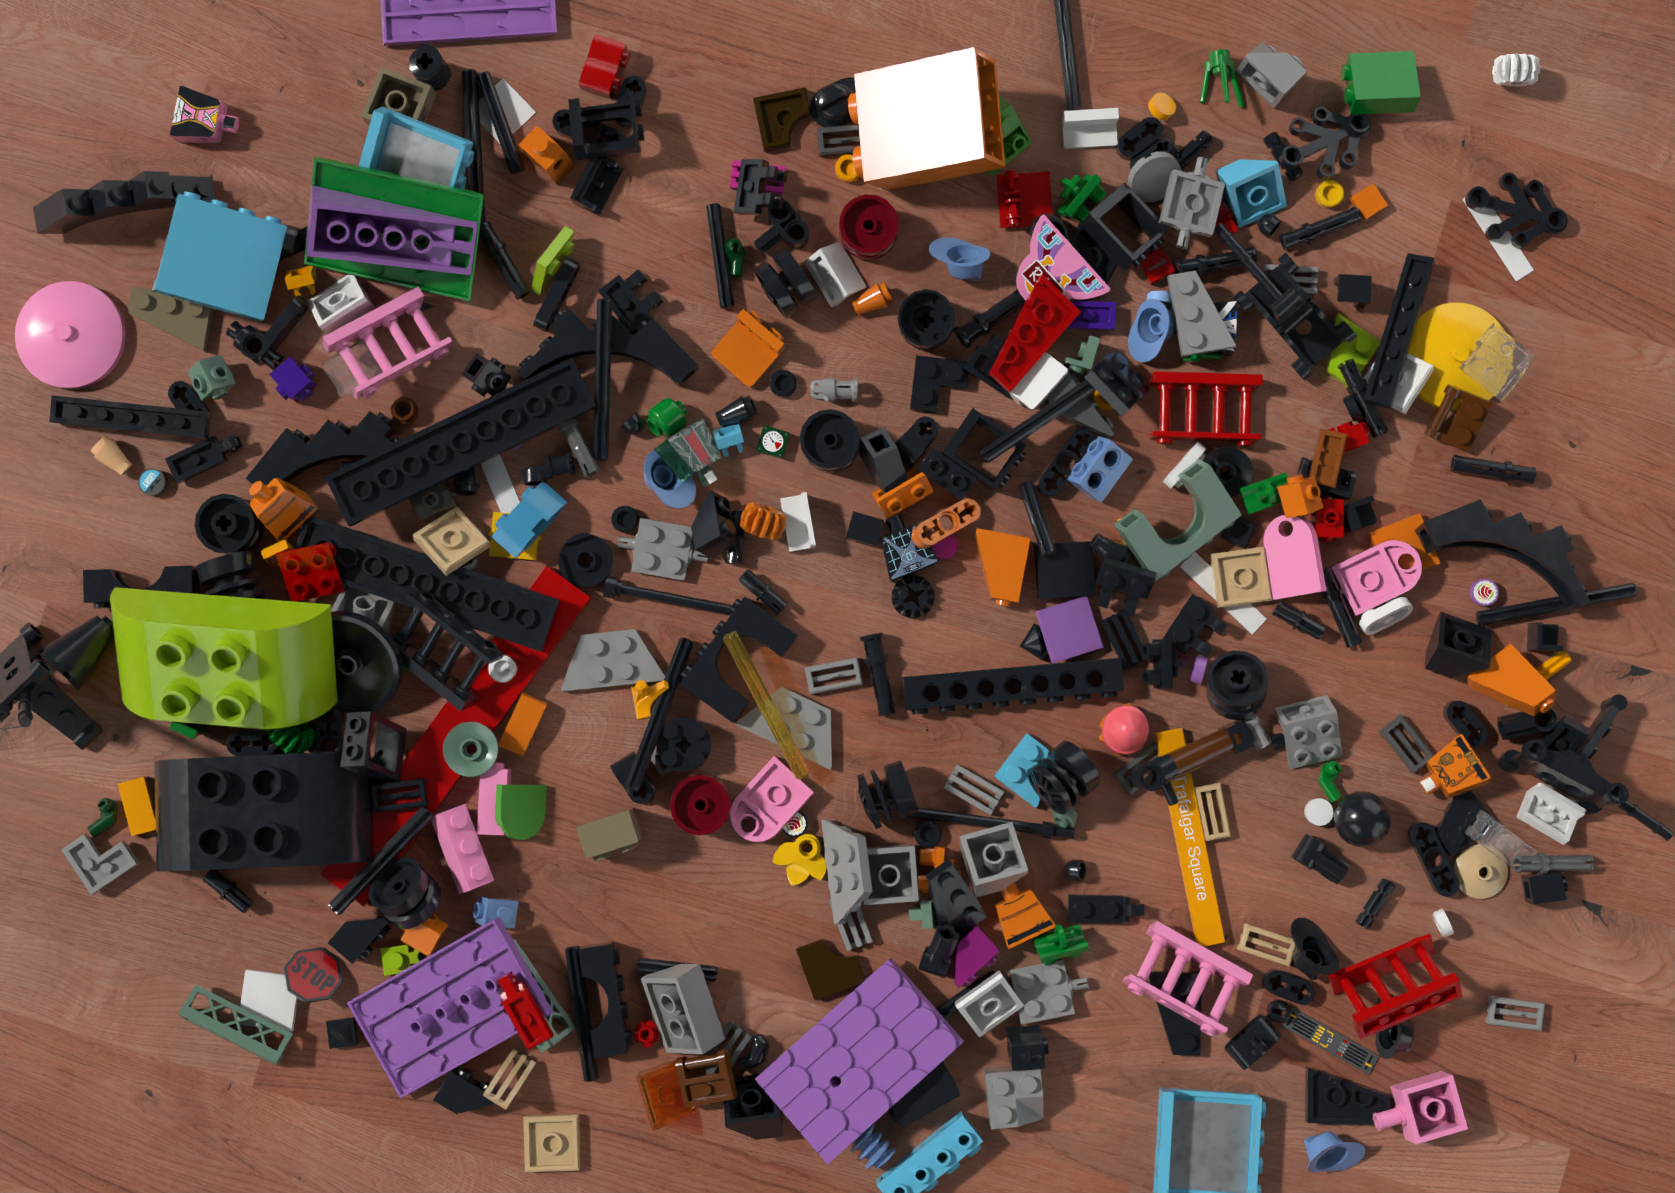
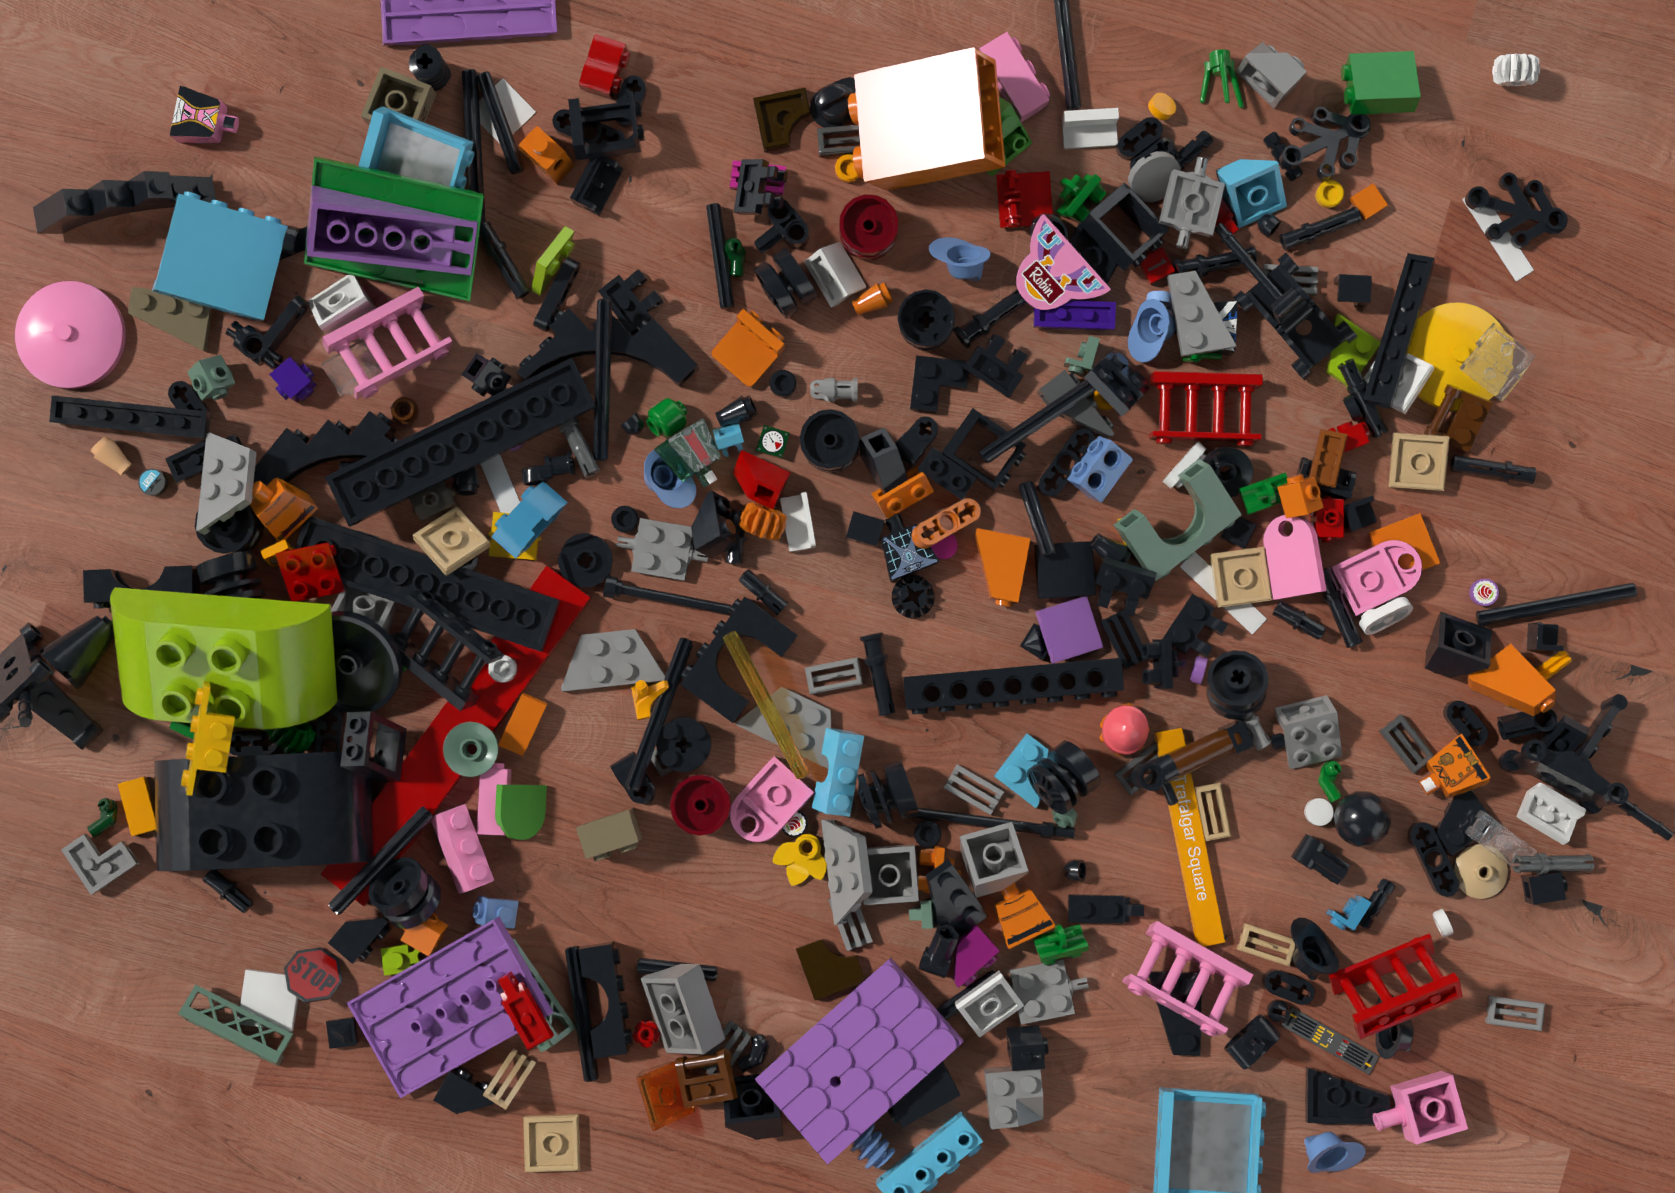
light orange tile [285,265,317,296] -> none
black tile [370,778,429,813] -> none
red wing [989,274,1081,392] -> none
white panel [1009,352,1068,411] -> none
black arch [1415,499,1590,613] -> none
none -> yellow bracket [181,681,235,796]
none -> light grey wing [196,433,256,534]
none -> red slope [733,450,791,510]
none -> medium azure arch [812,728,864,817]
none -> bright pink brick [979,32,1050,122]
none -> dark azure bracket [1326,895,1371,931]
none -> tan tile [1388,432,1450,491]

